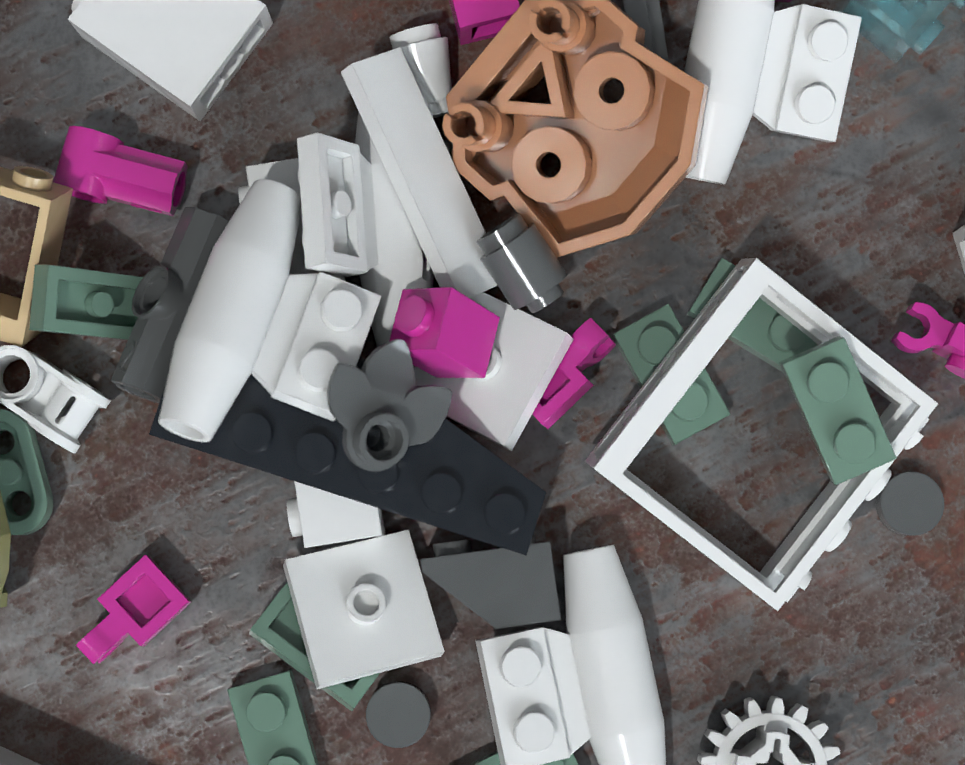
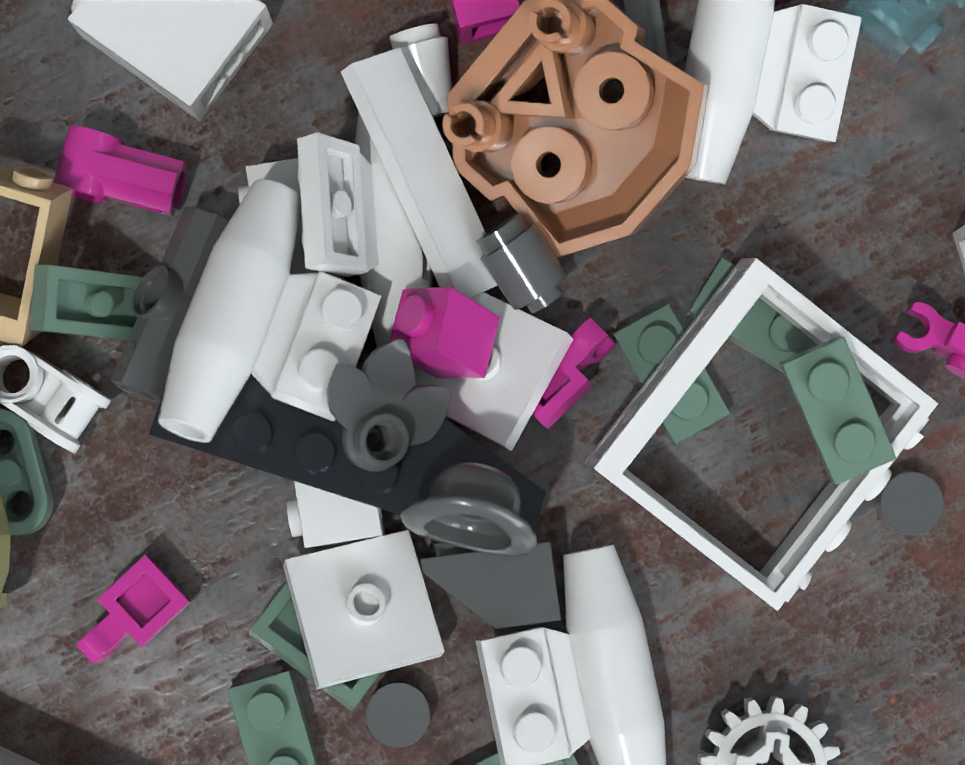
none -> dark grey hat [401,462,536,556]

